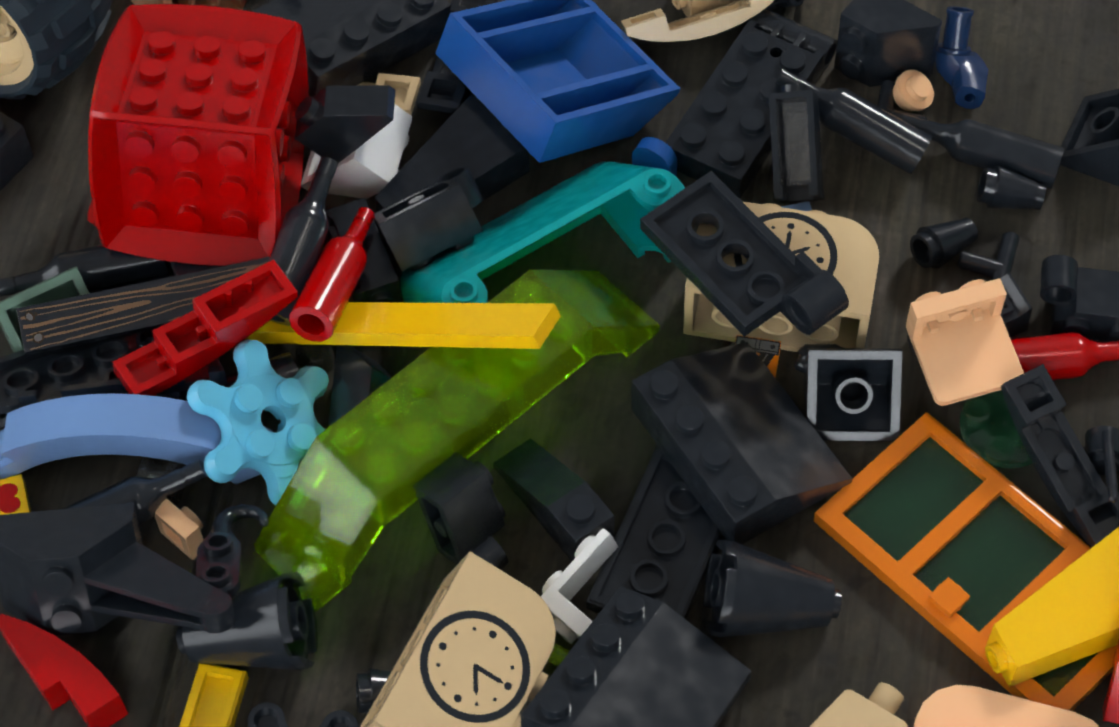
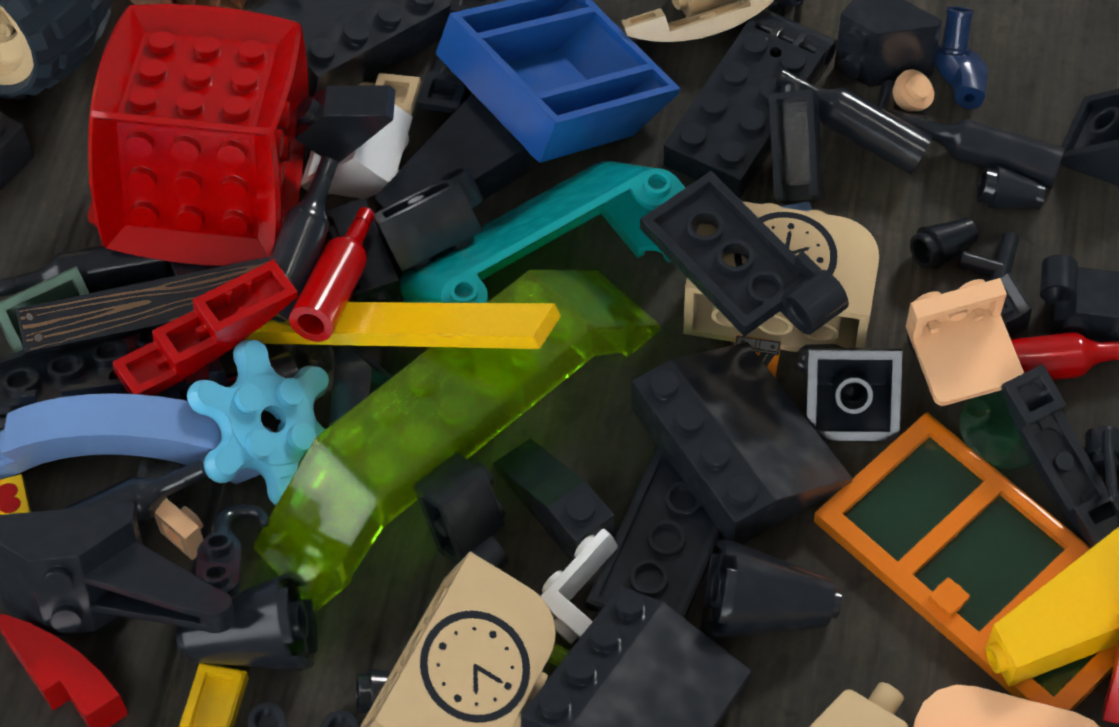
blue tile [632,137,677,176] -> none

